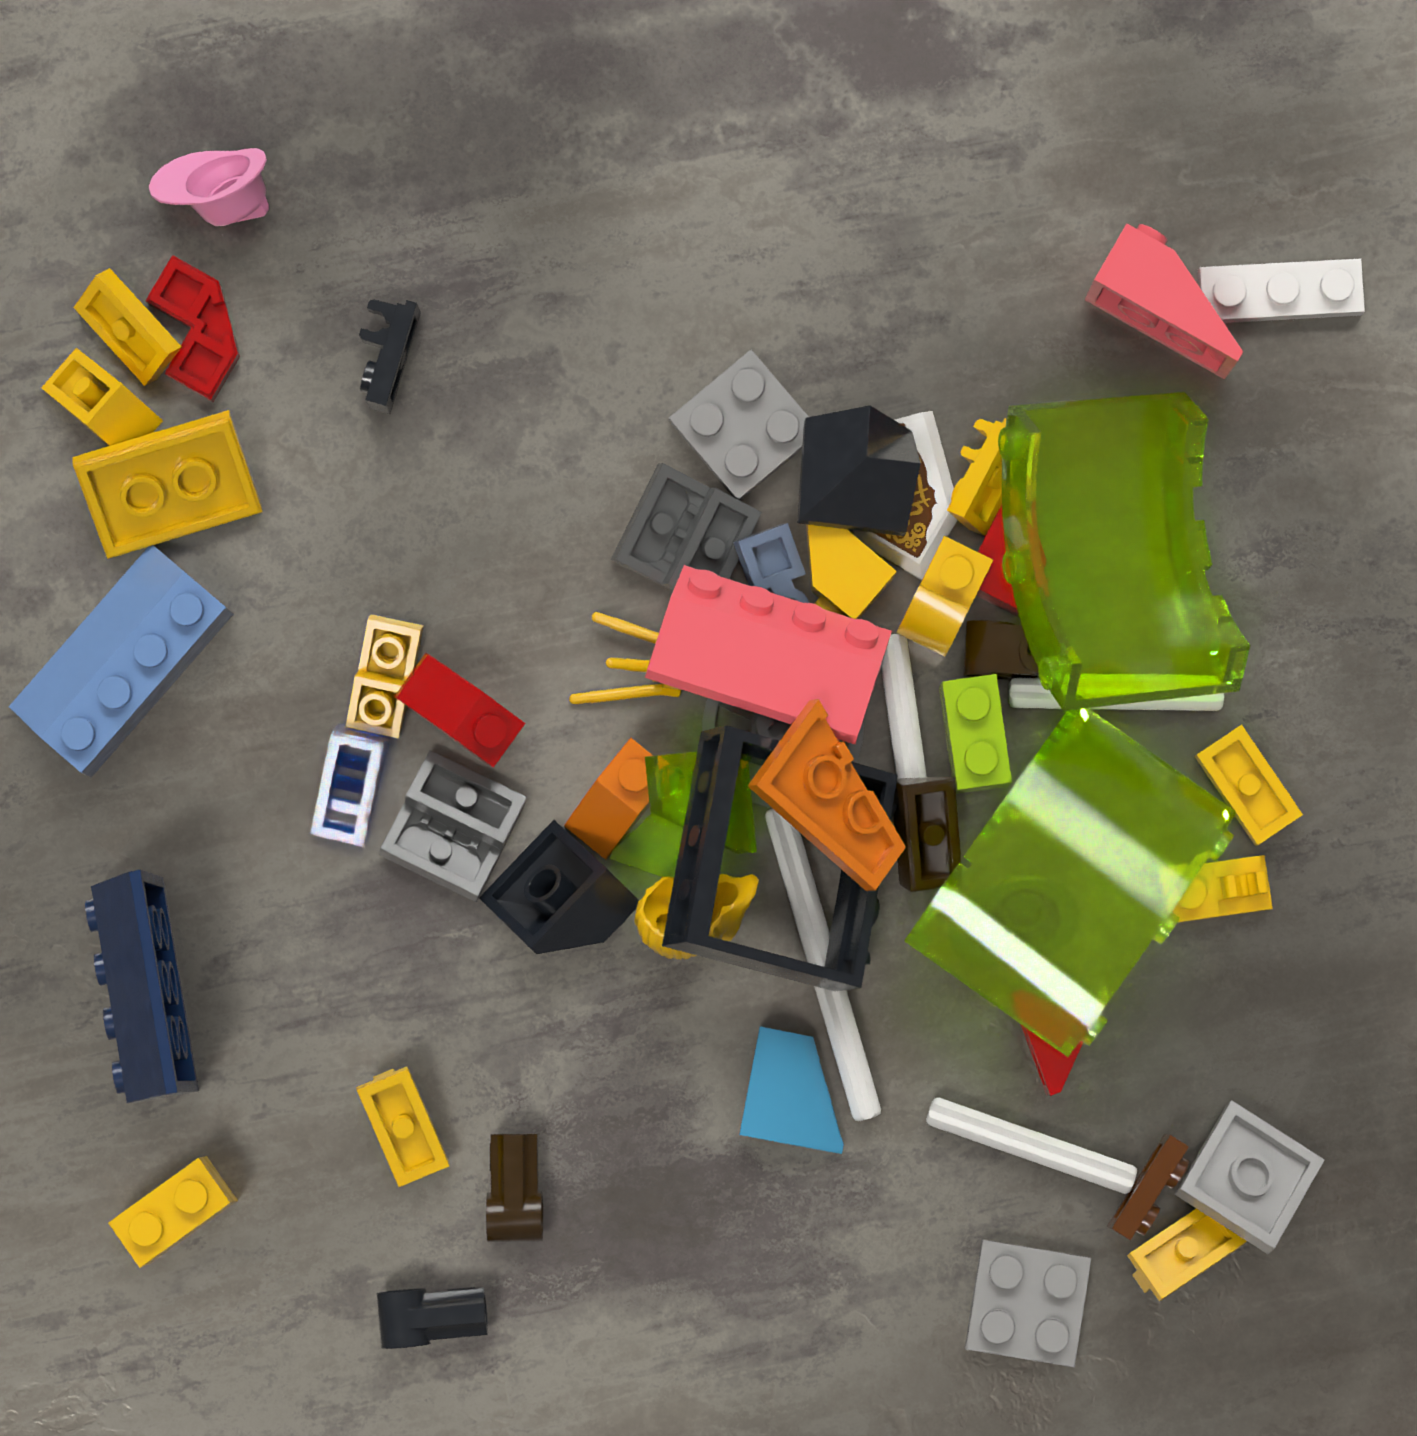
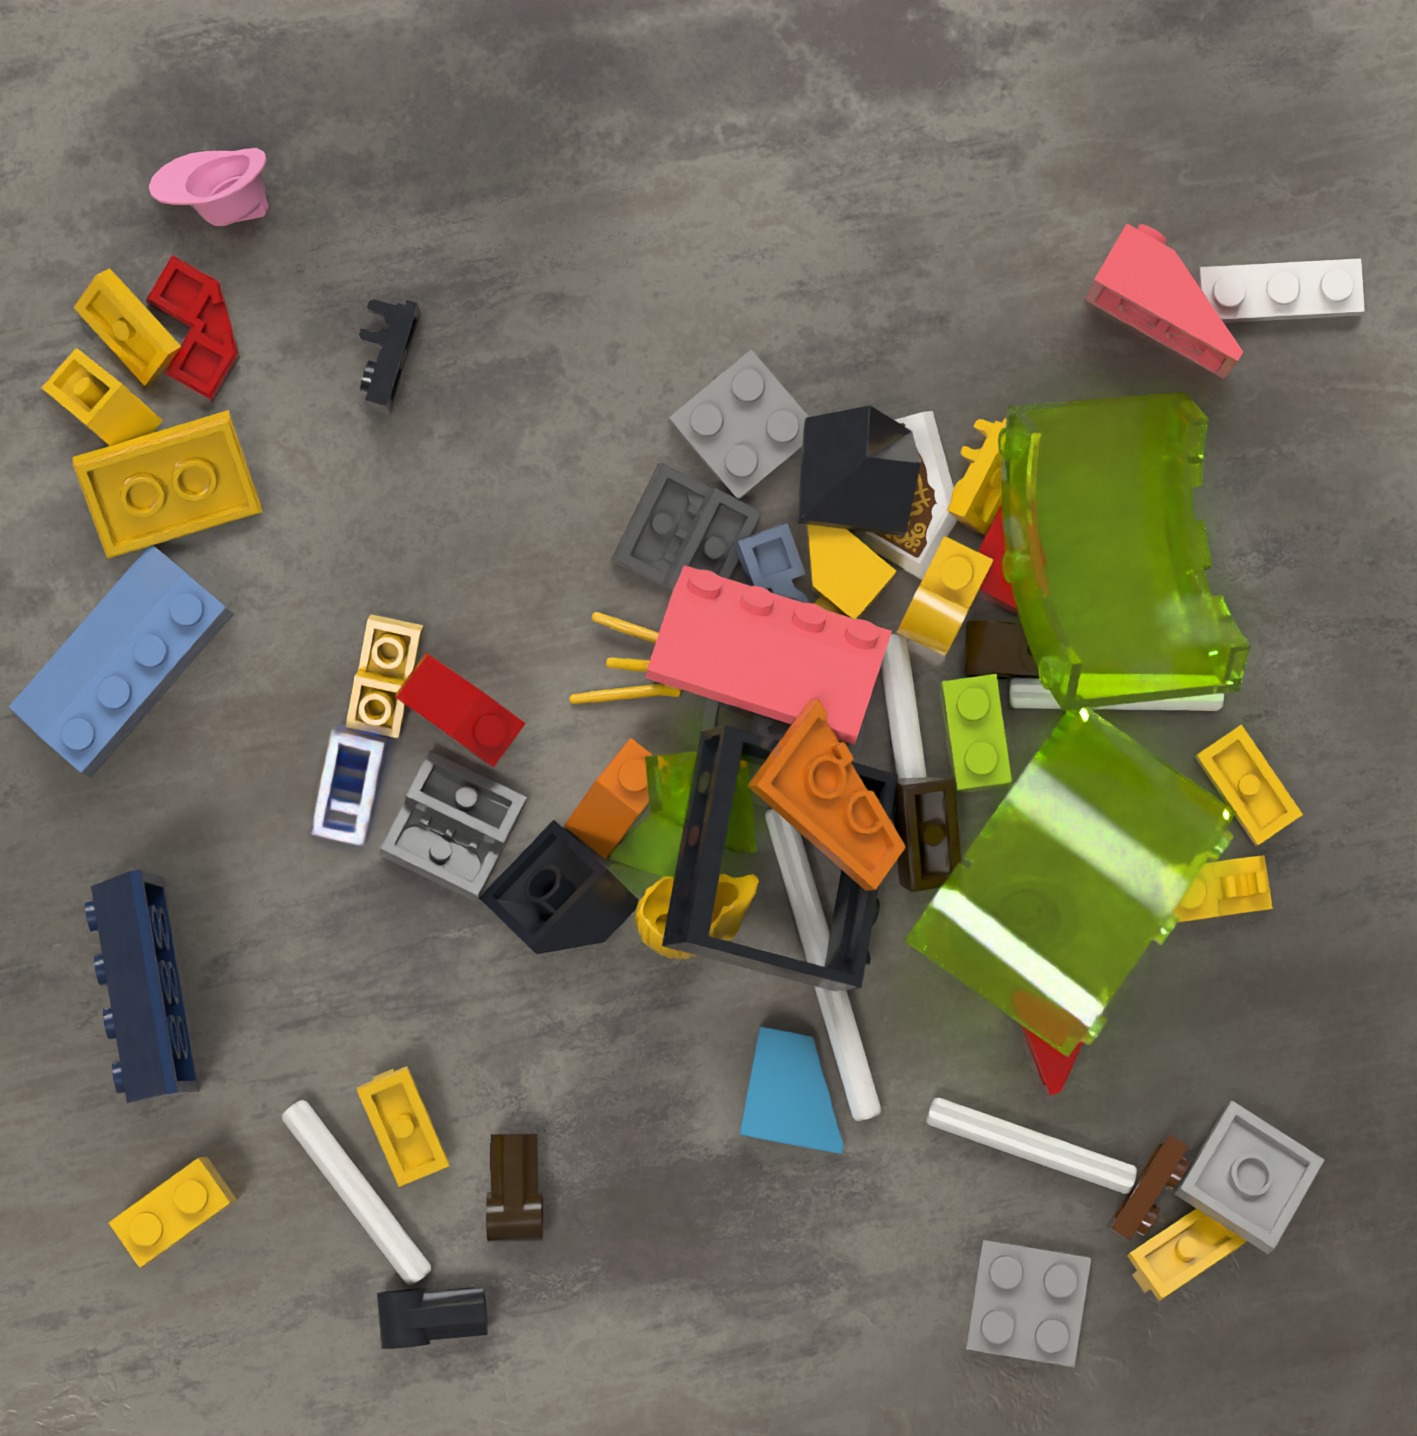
none -> white axle [281,1100,431,1286]

